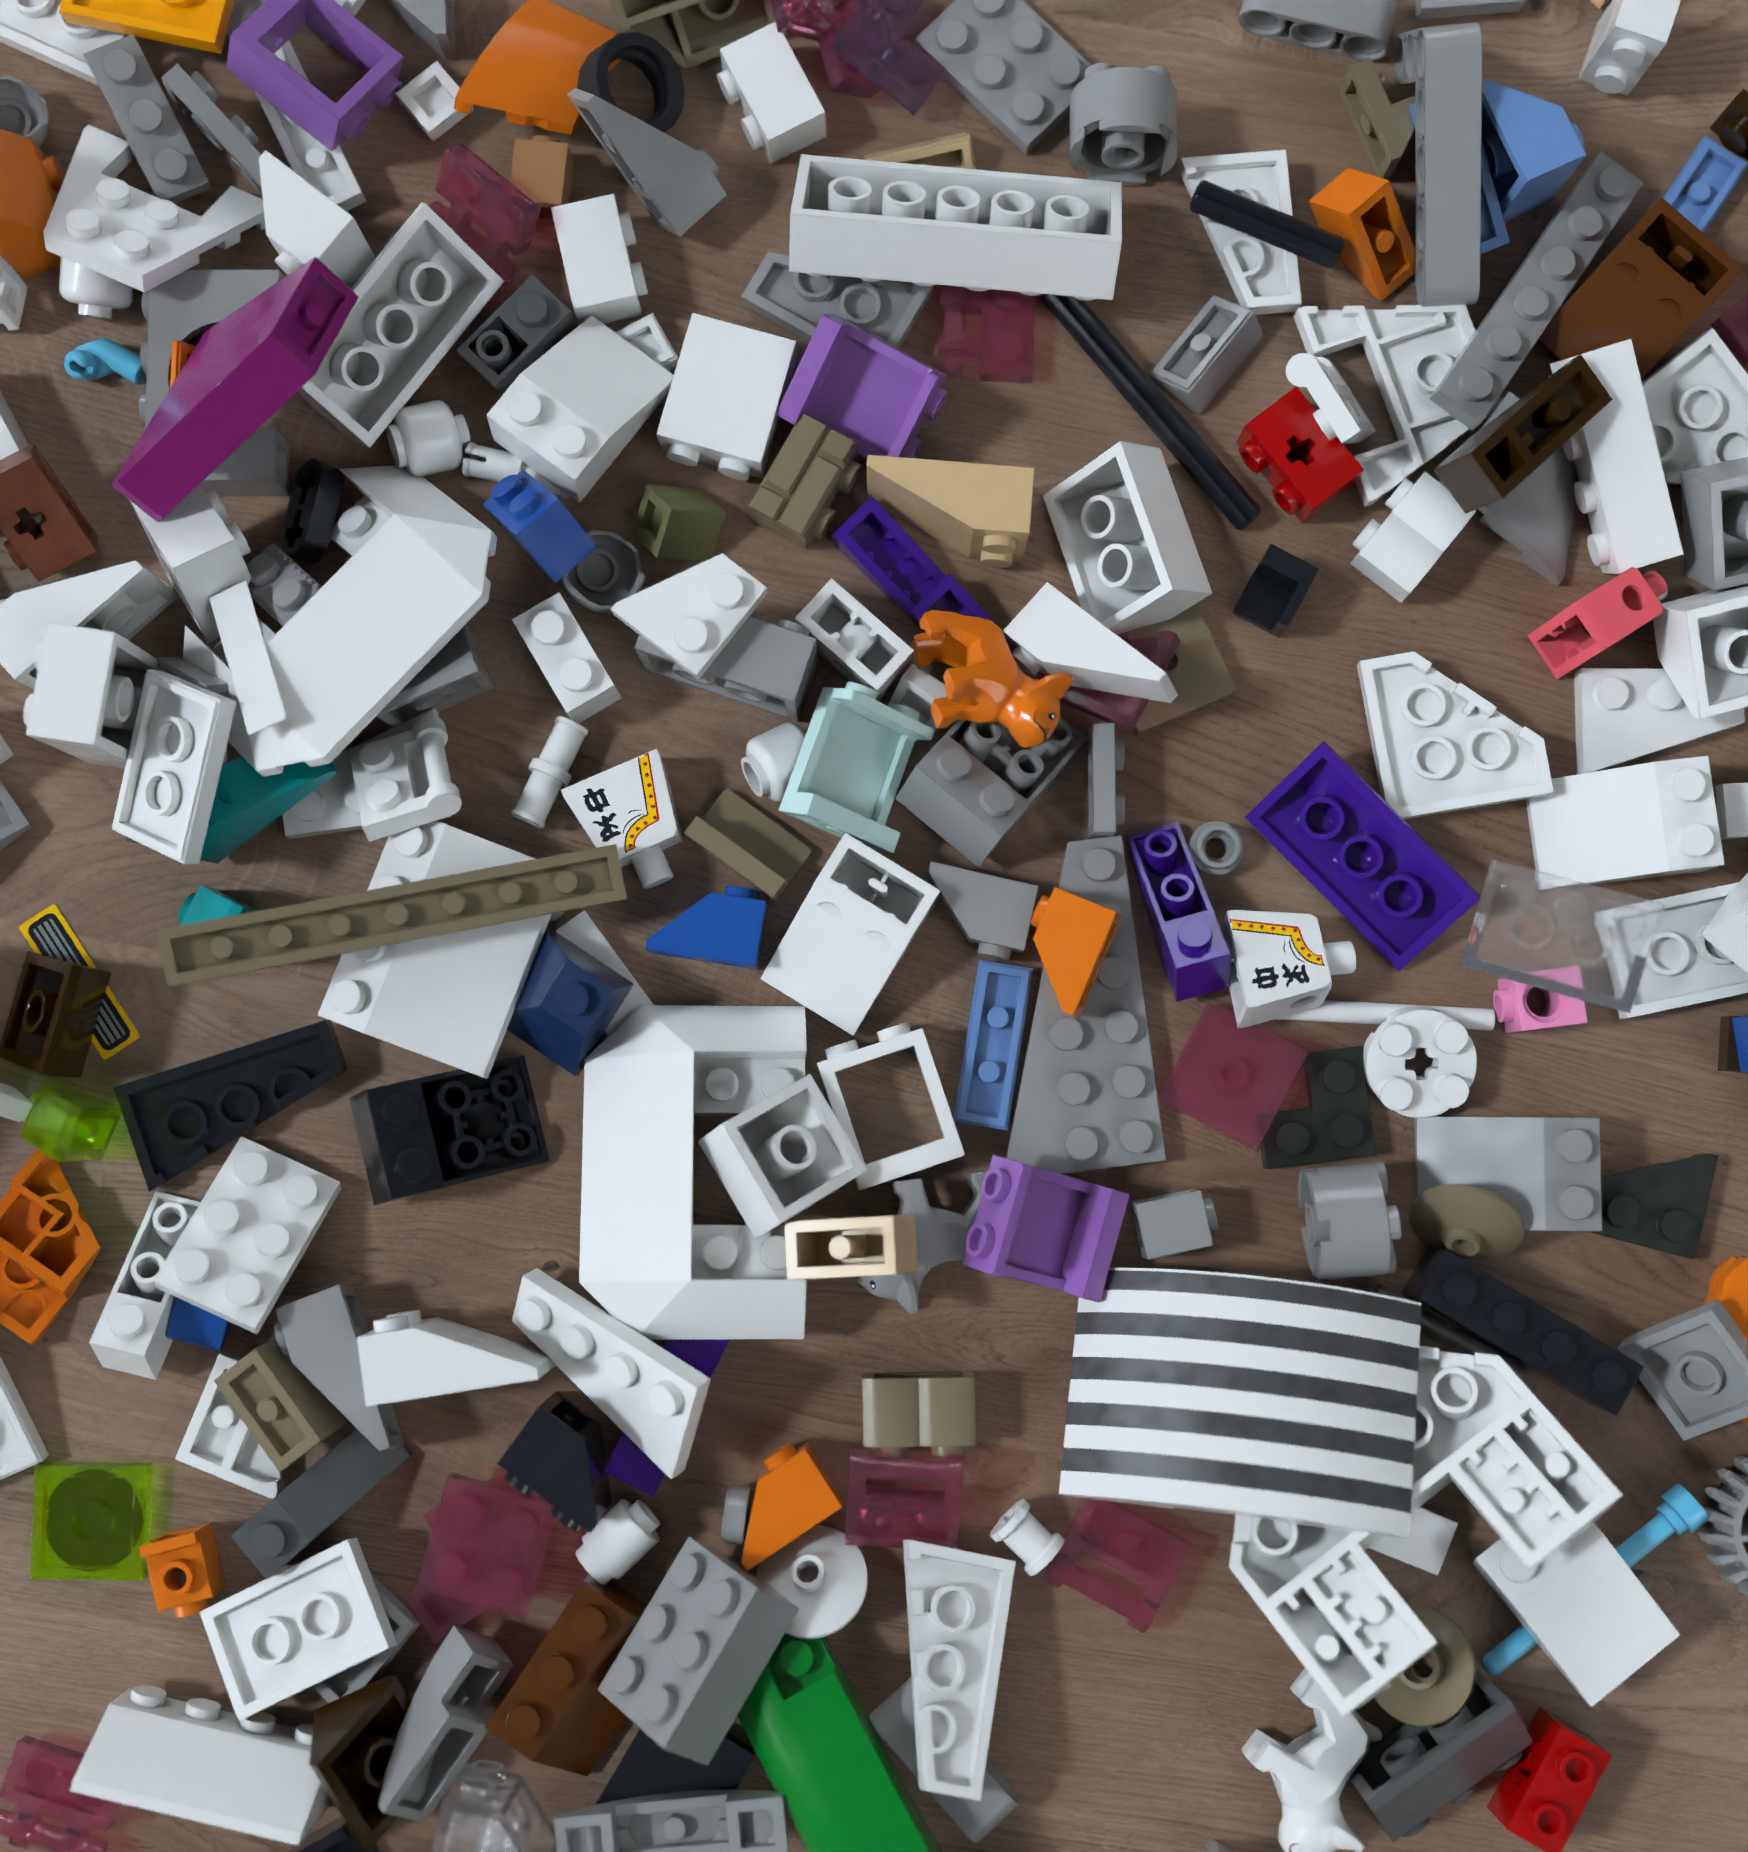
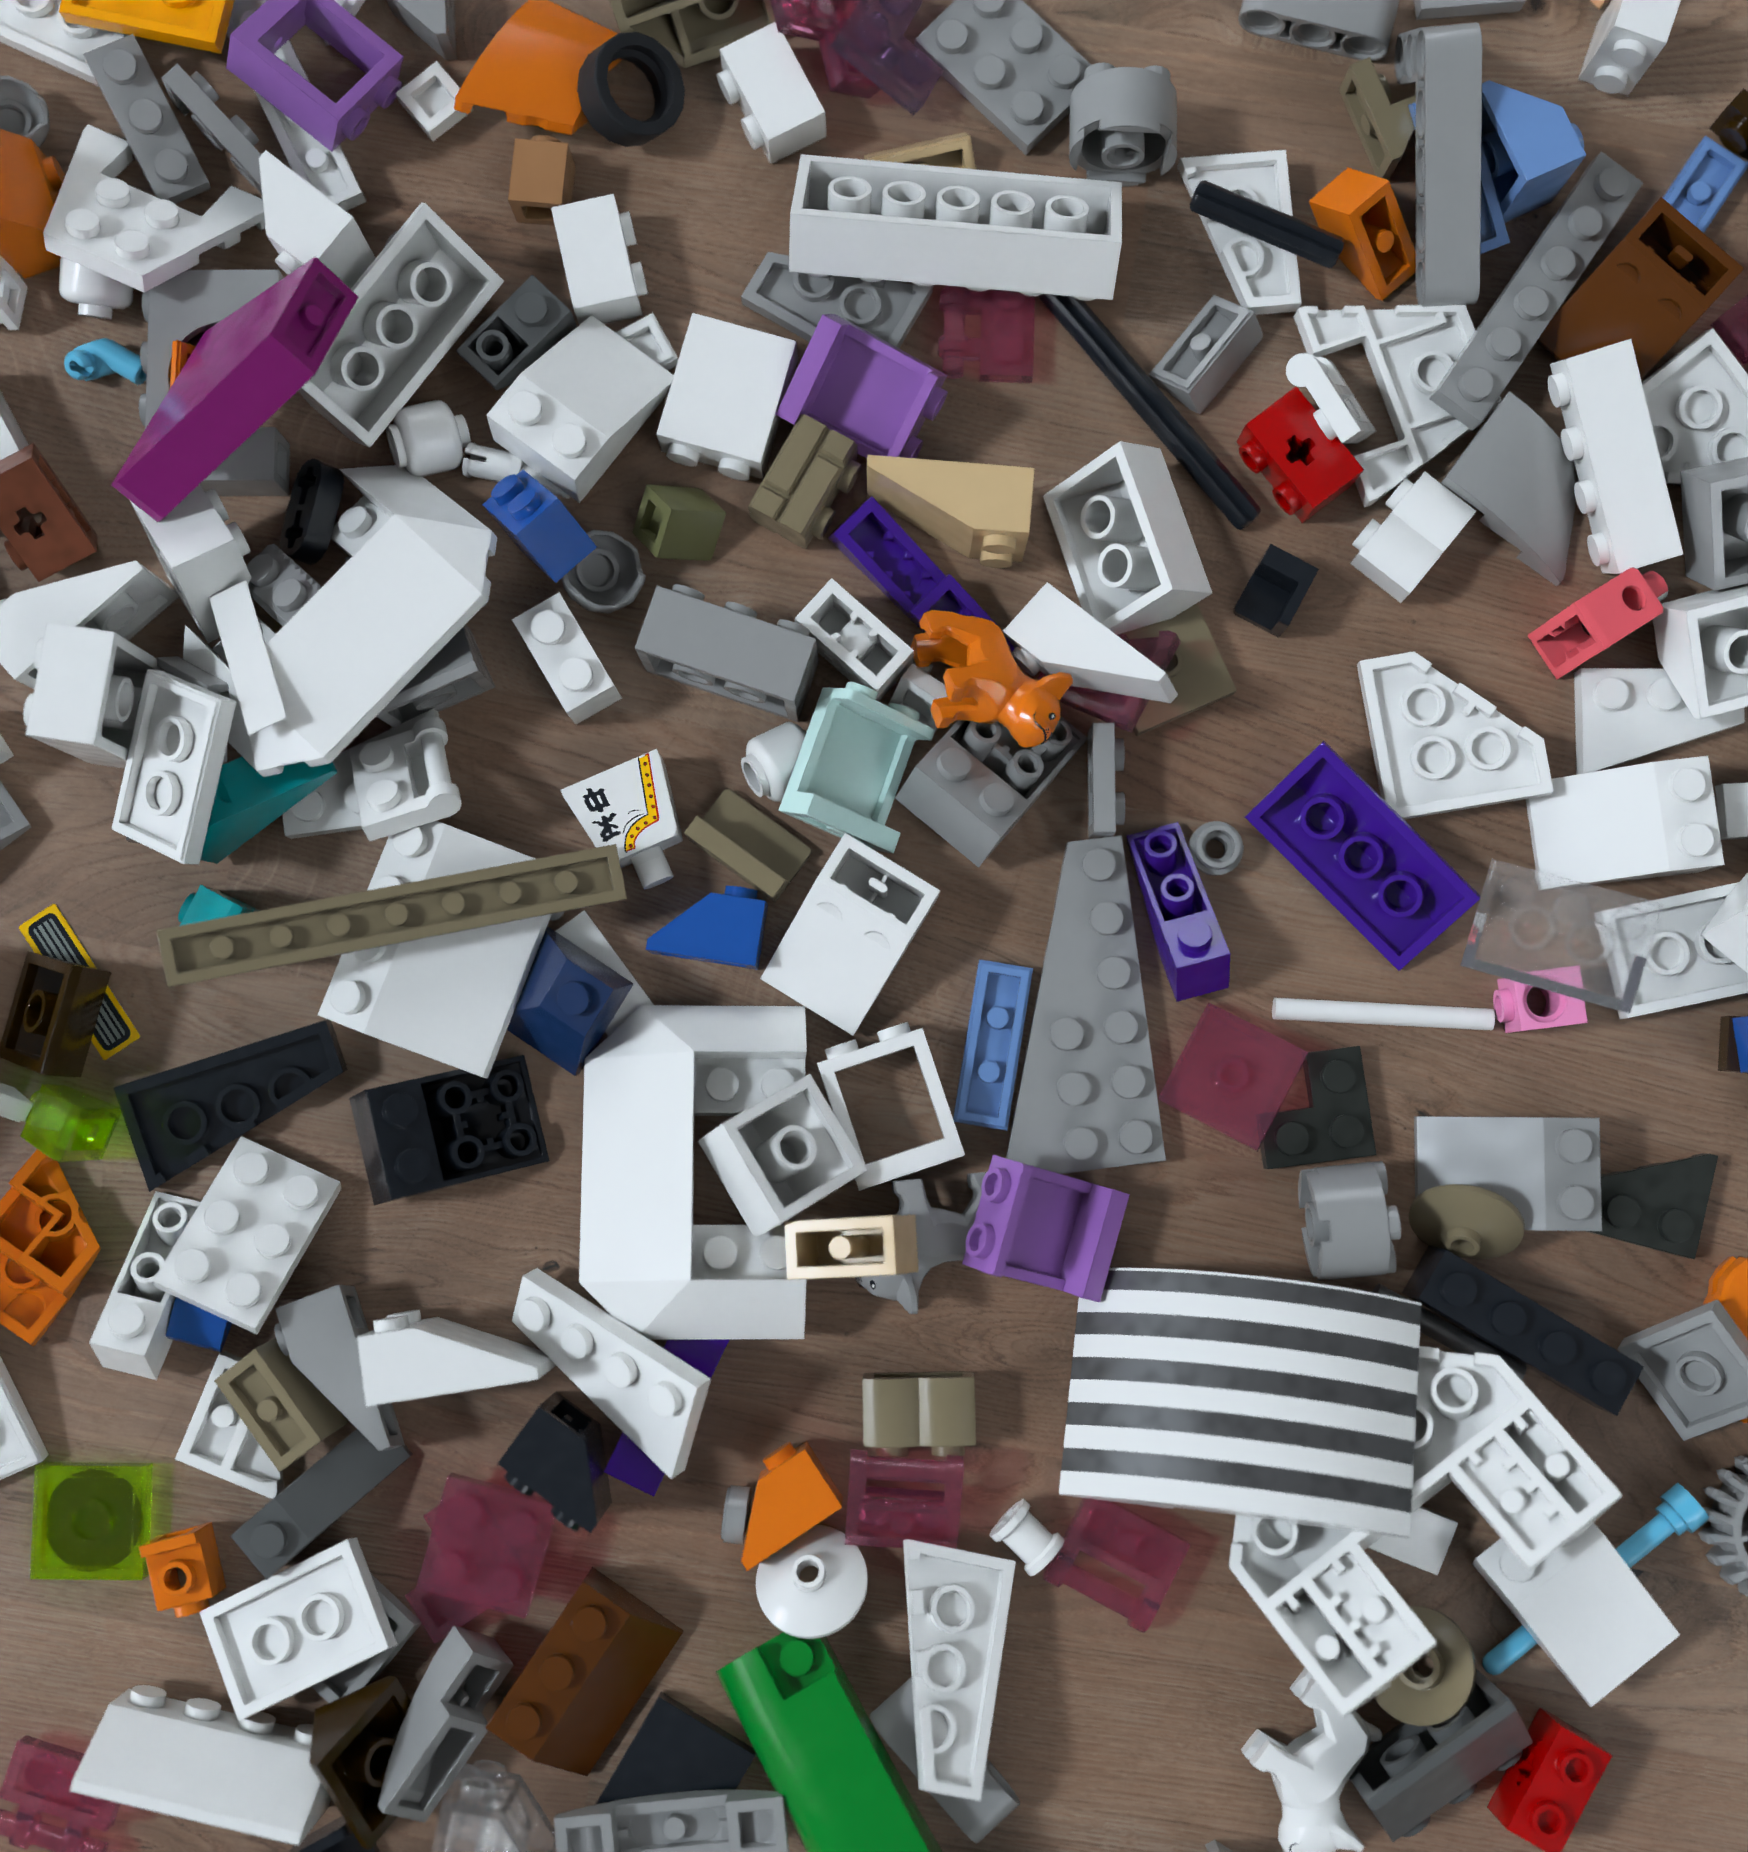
clear pink plate [429,141,541,283] -> none
white pin [511,716,589,829] -> none
light grey slope [567,88,727,237] -> none
white brick [576,1499,660,1585] -> none
light grey brick [598,1536,799,1766] -> none
white wing [611,553,768,680] -> none
light grey slope [927,861,1039,961] -> none
orange slope [1031,887,1123,1017] -> none
light grey brick [1129,1188,1218,1260] -> none
white torso [1220,910,1356,1028] -> none
white plate [1362,1006,1477,1118] -> none
dark brown slope [1434,355,1613,514] -> none

